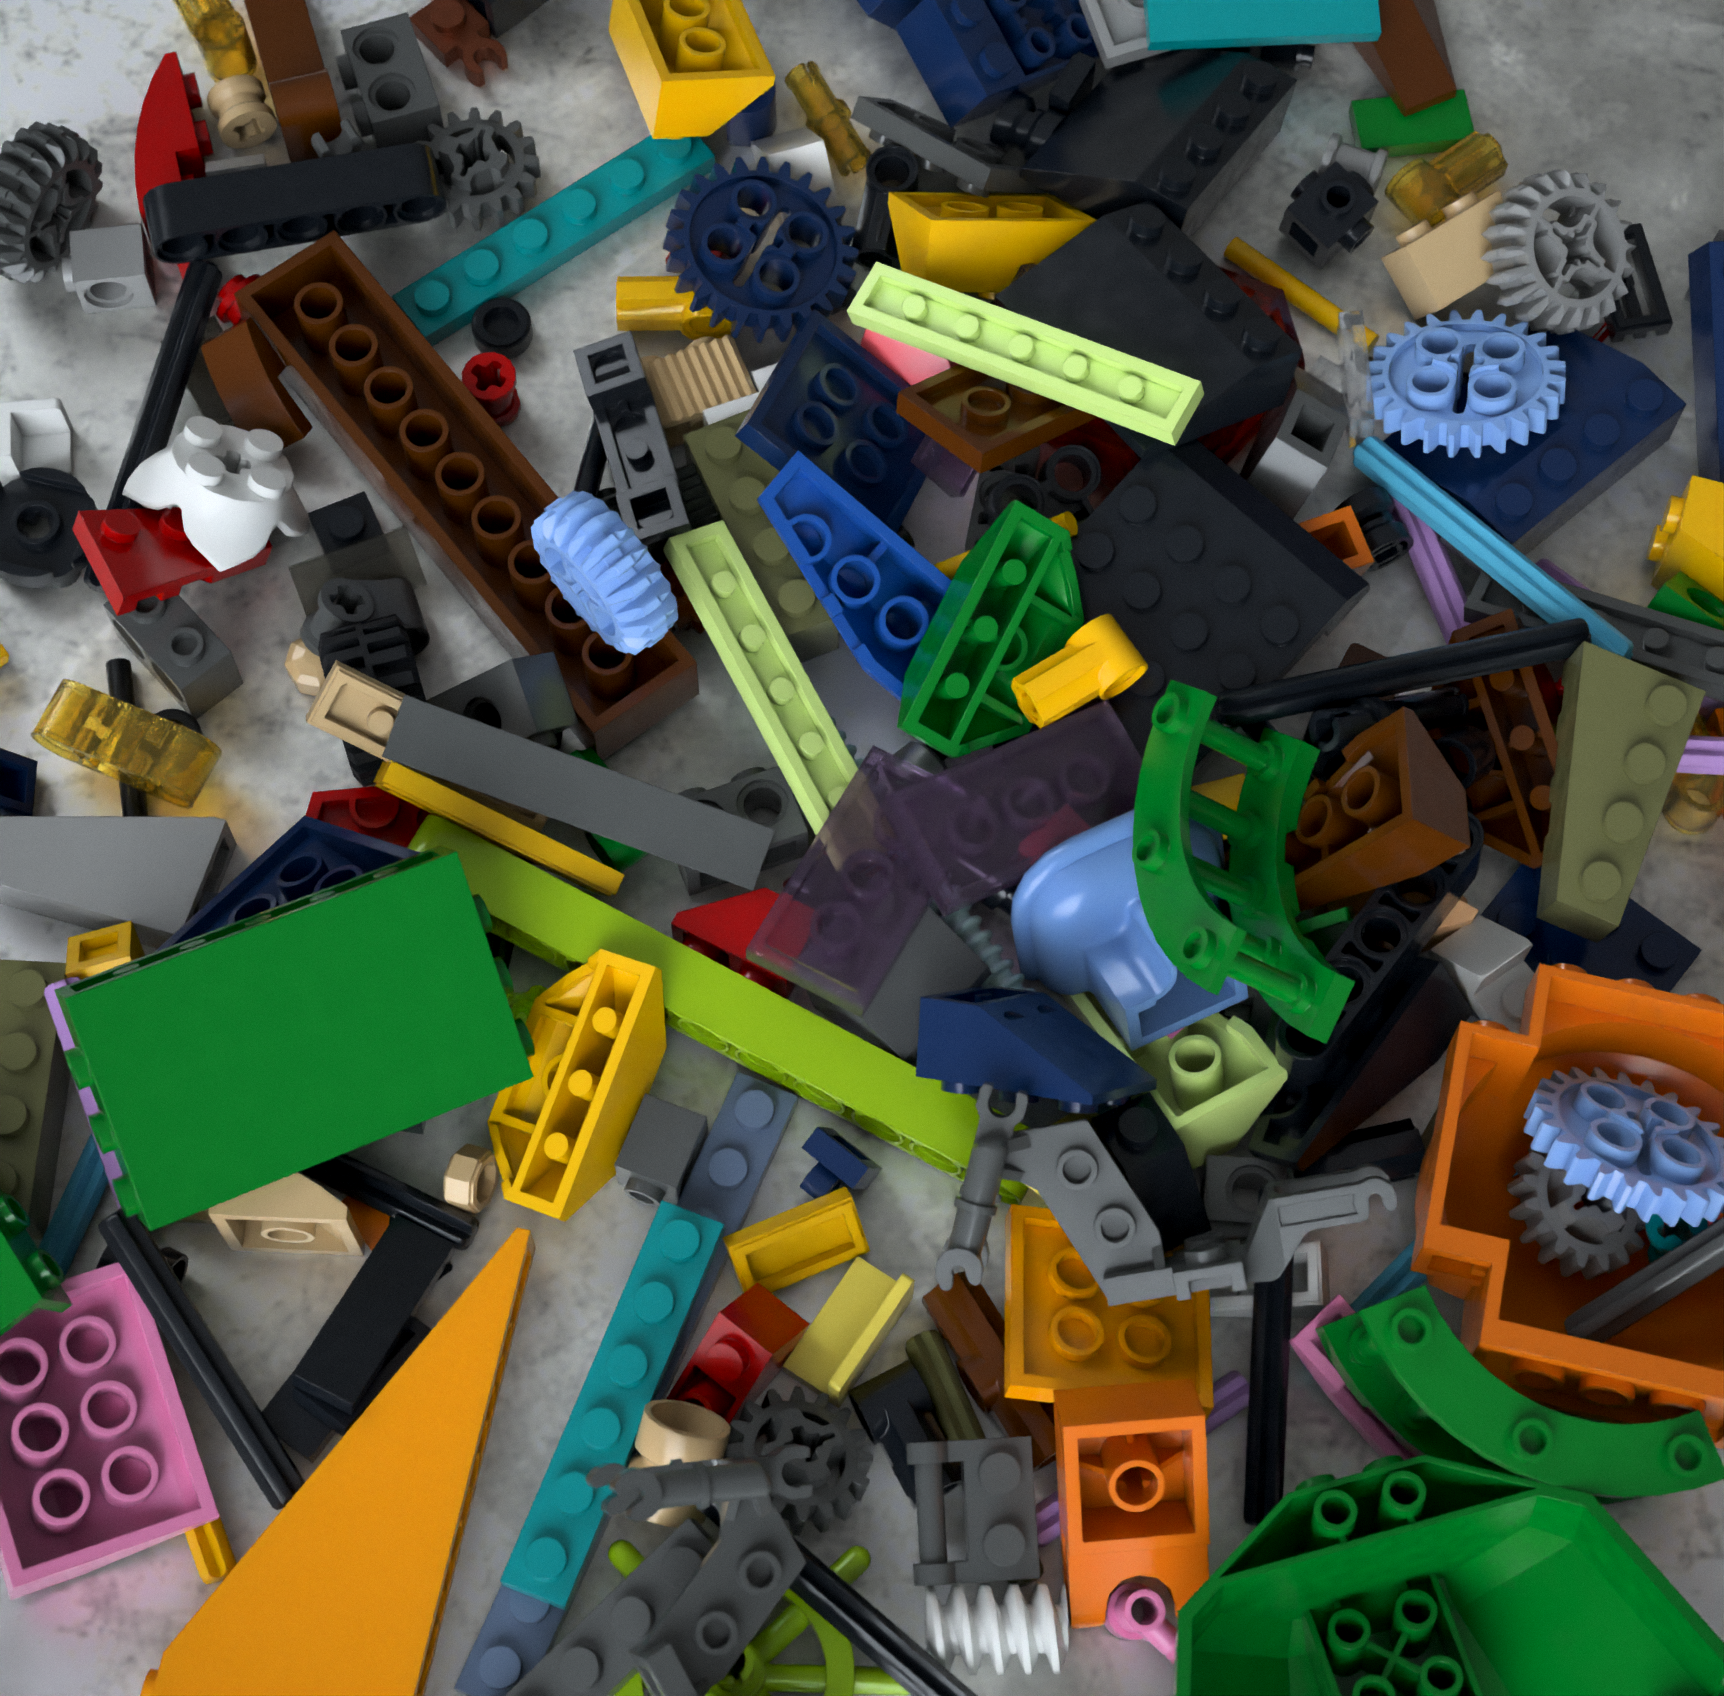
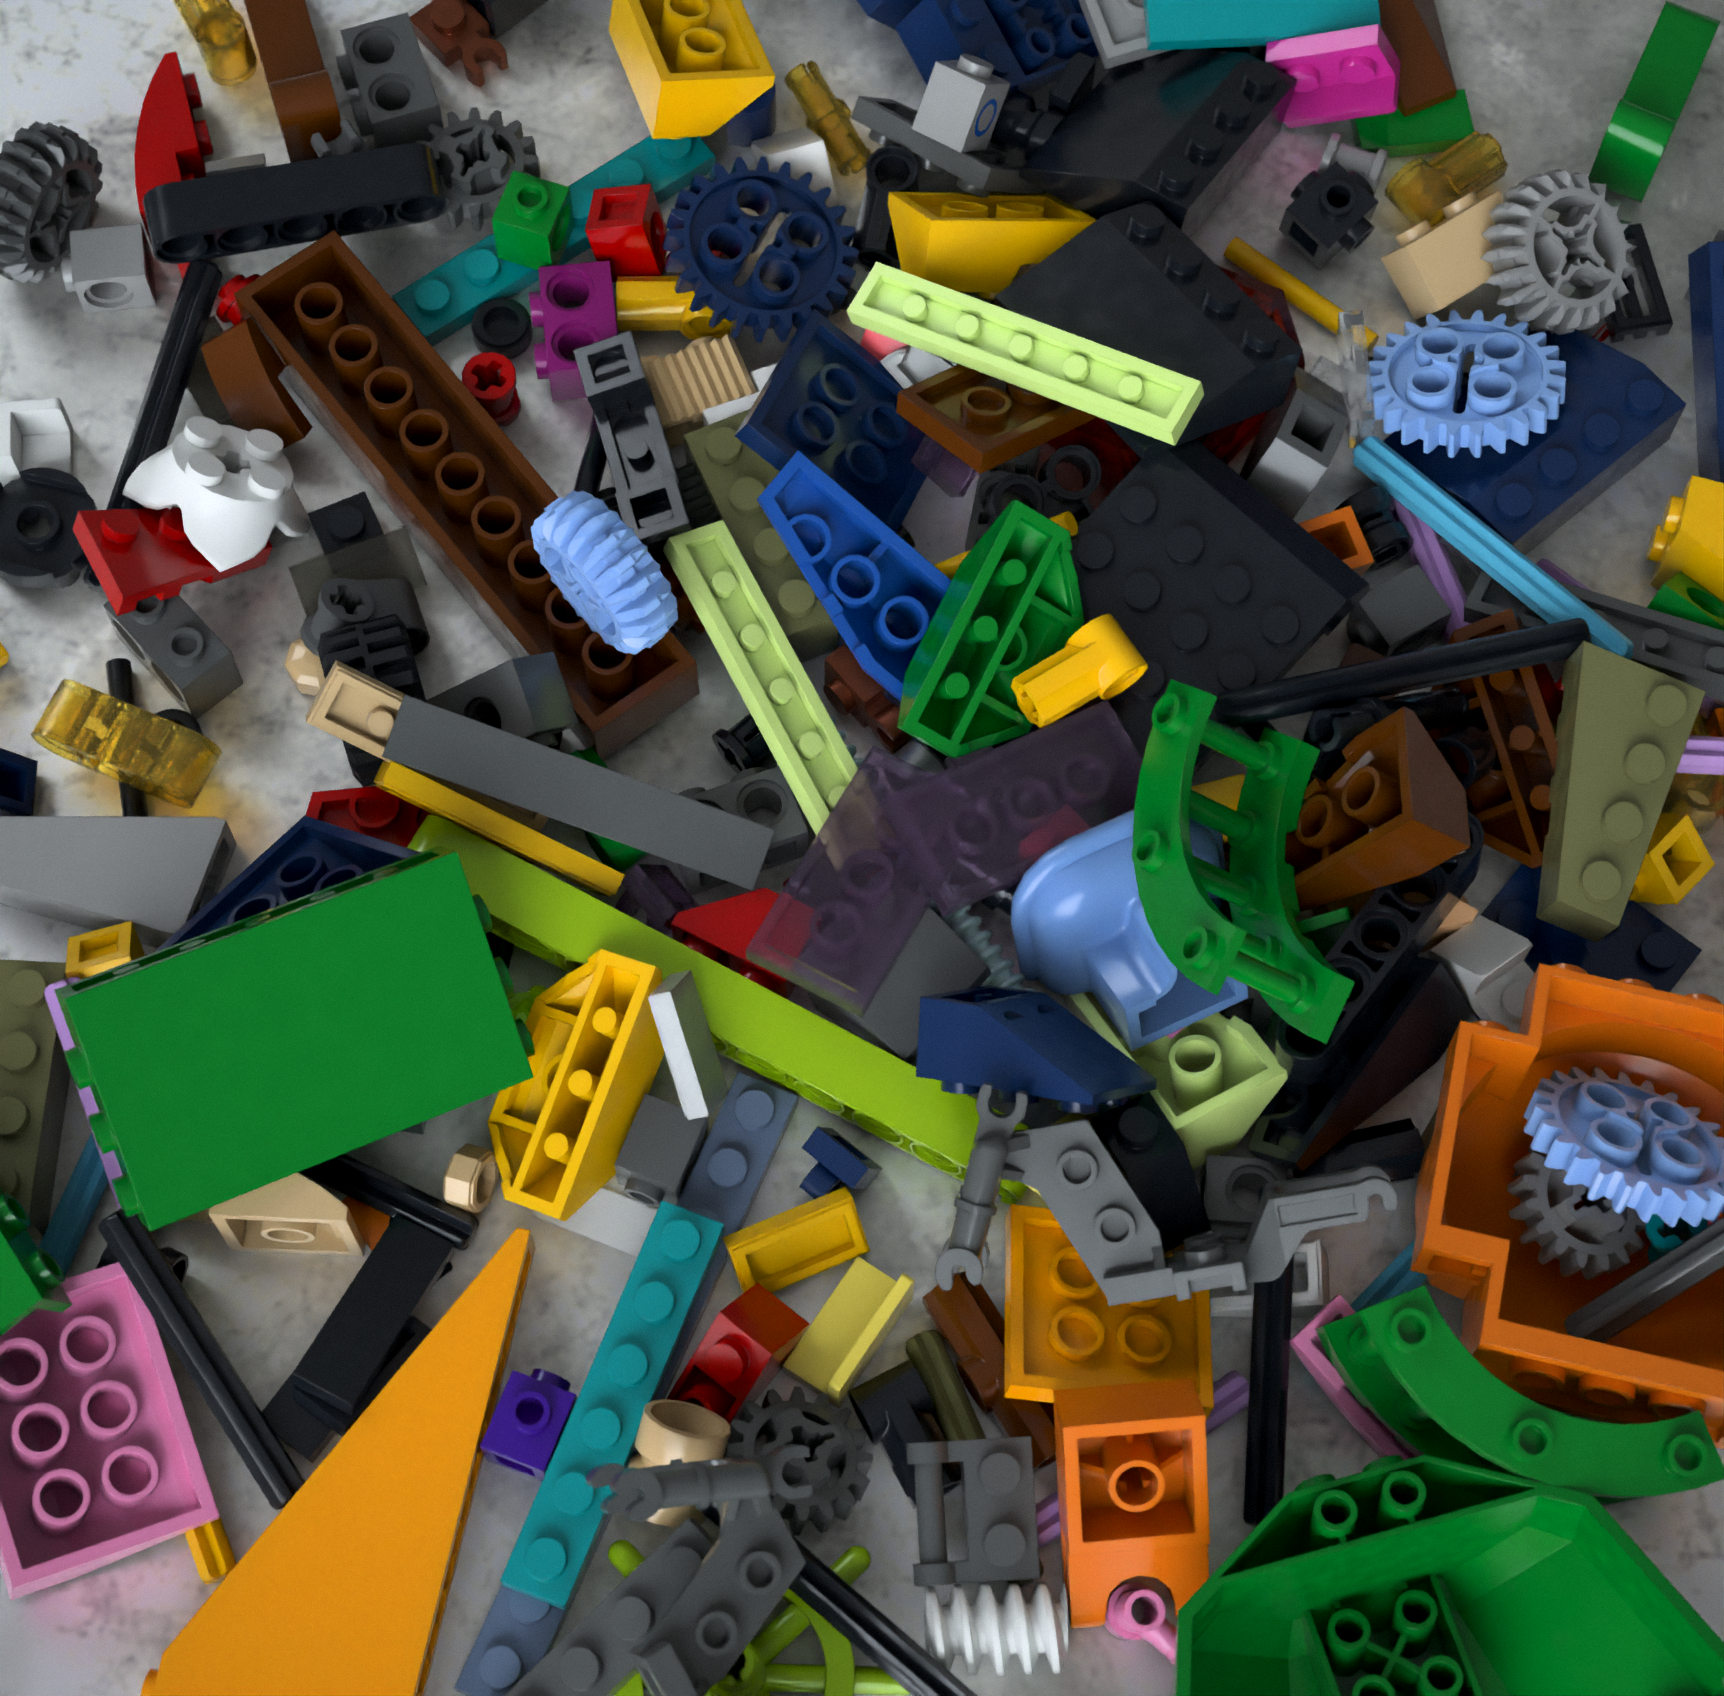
tan wheel [207,74,277,149] -> none
none -> dark purple brick [480,1368,577,1482]
none -> green brick [491,170,575,270]
none -> magenta brick [529,260,618,402]
none -> white sticker [532,1187,658,1257]
none -> red brick [585,184,668,282]
none -> clear purple tile [615,864,700,936]
none -> light grey tile [648,970,729,1120]
none -> black bush [712,713,771,774]
none -> copper plate [823,644,912,754]
none -> light grey tile [880,345,958,389]
none -> light grey brick [911,54,1011,153]
none -> dark pink bracket [1265,24,1401,128]
none -> dark grey brick [1346,564,1452,657]
none -> green beam [1588,1,1721,203]
none -> yellow brick [1629,813,1715,905]

